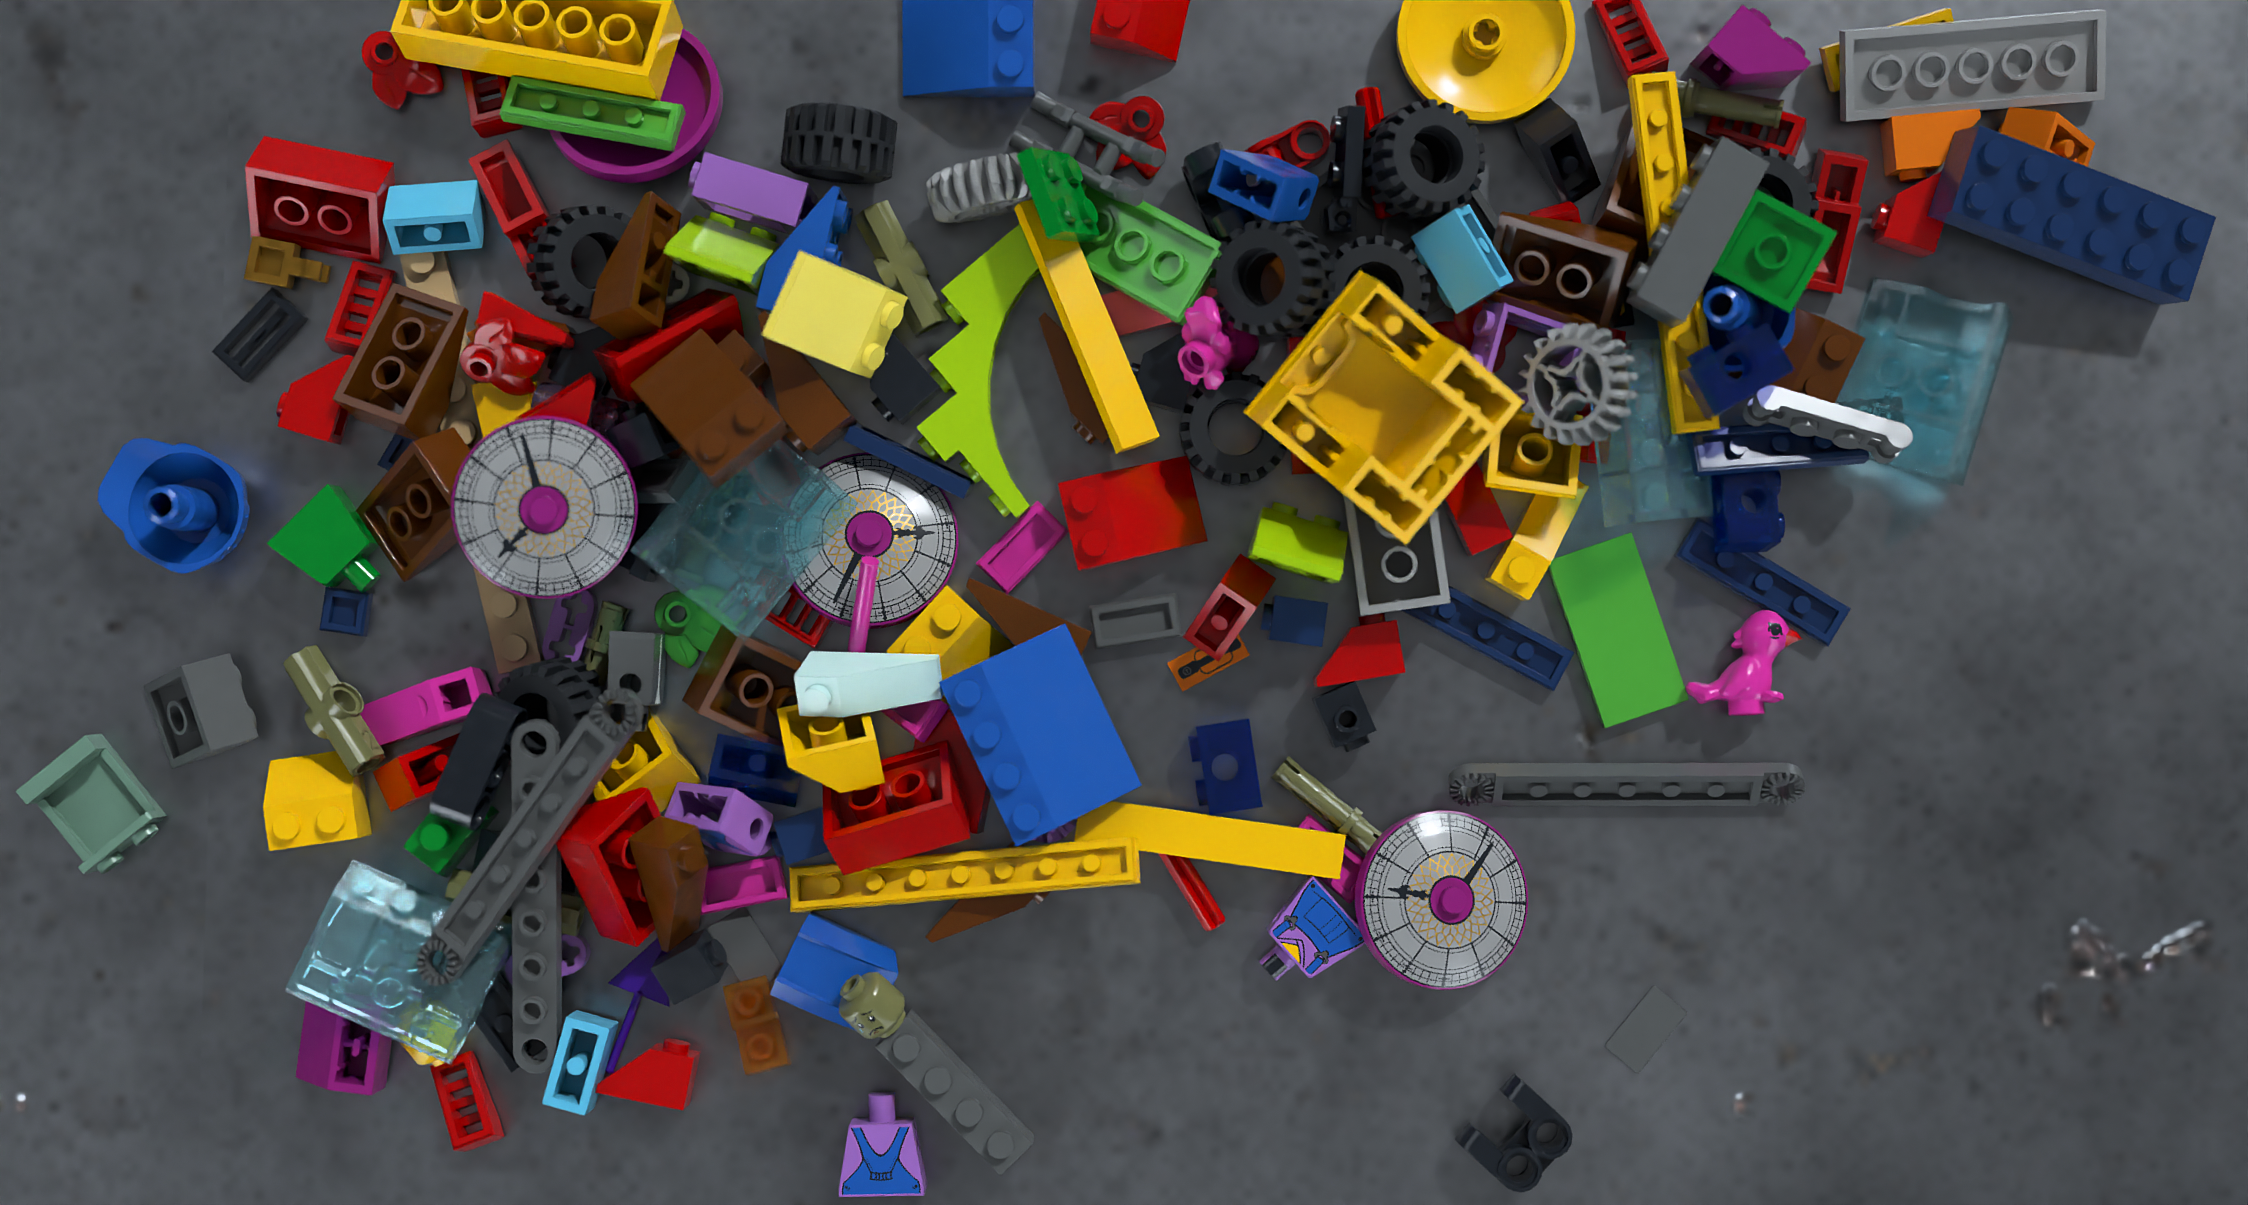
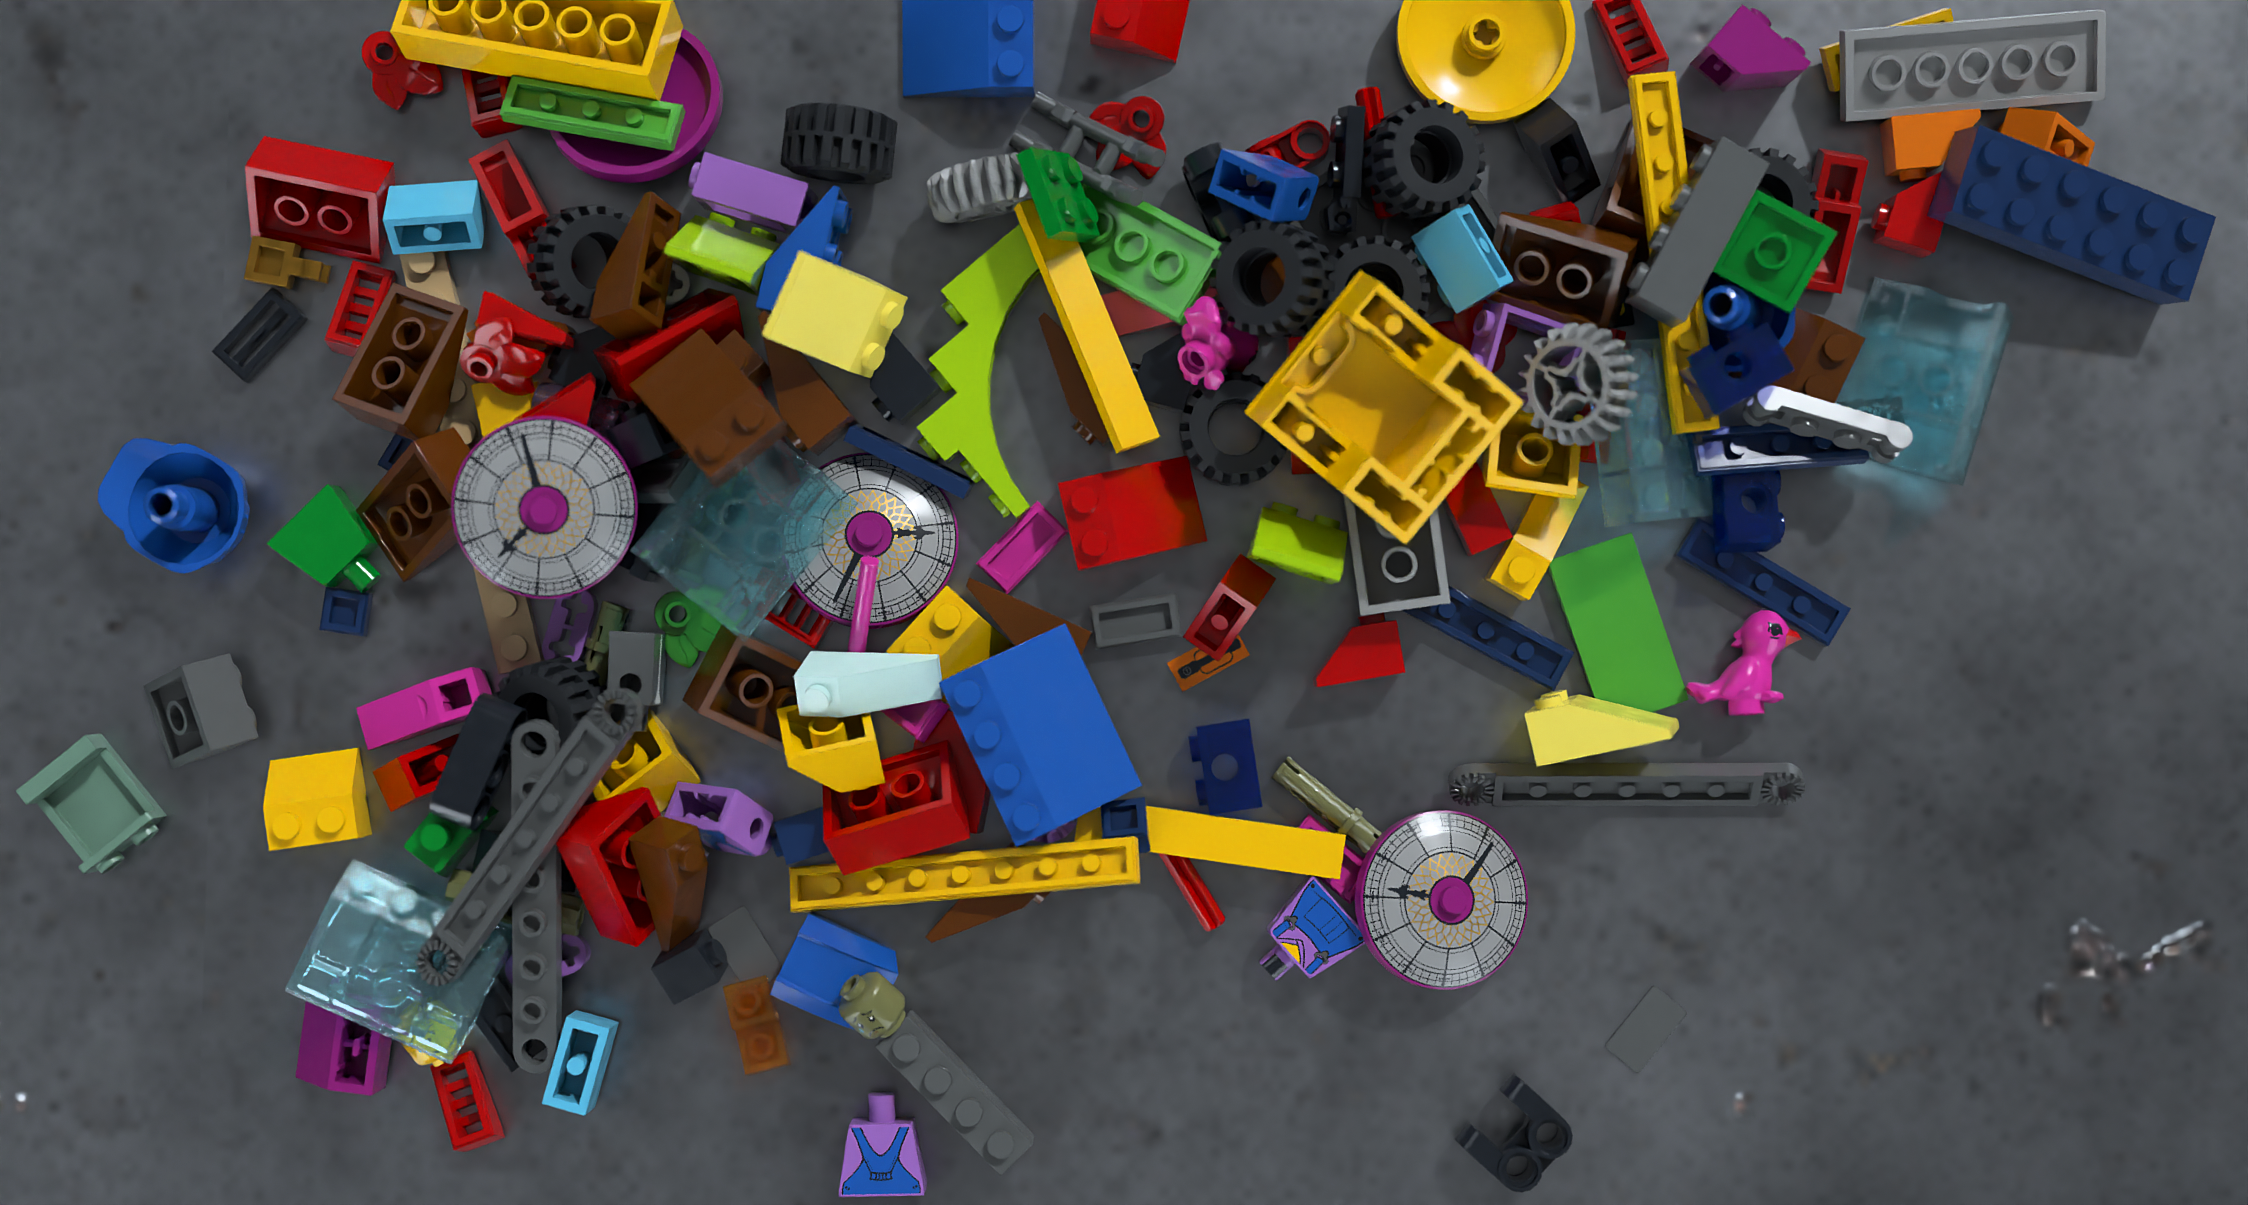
red slope [276,354,354,445] -> none
olive piece [283,645,386,777] -> none
red slope [596,1038,701,1111] -> none
dark purple piece [605,937,670,1074] -> none
dark pink tile [701,855,789,915] -> none
clear blue brick [708,733,803,808] -> none
olive piece [854,200,948,336] -> none
dark blue brick [1260,595,1328,647] -> none
black brick [1312,681,1377,752] -> none
olive pin [1652,71,1784,129] -> none
red slope [1706,111,1807,158] -> none
none -> dark blue slope [1101,797,1151,853]
none -> light yellow slope [1525,690,1680,767]

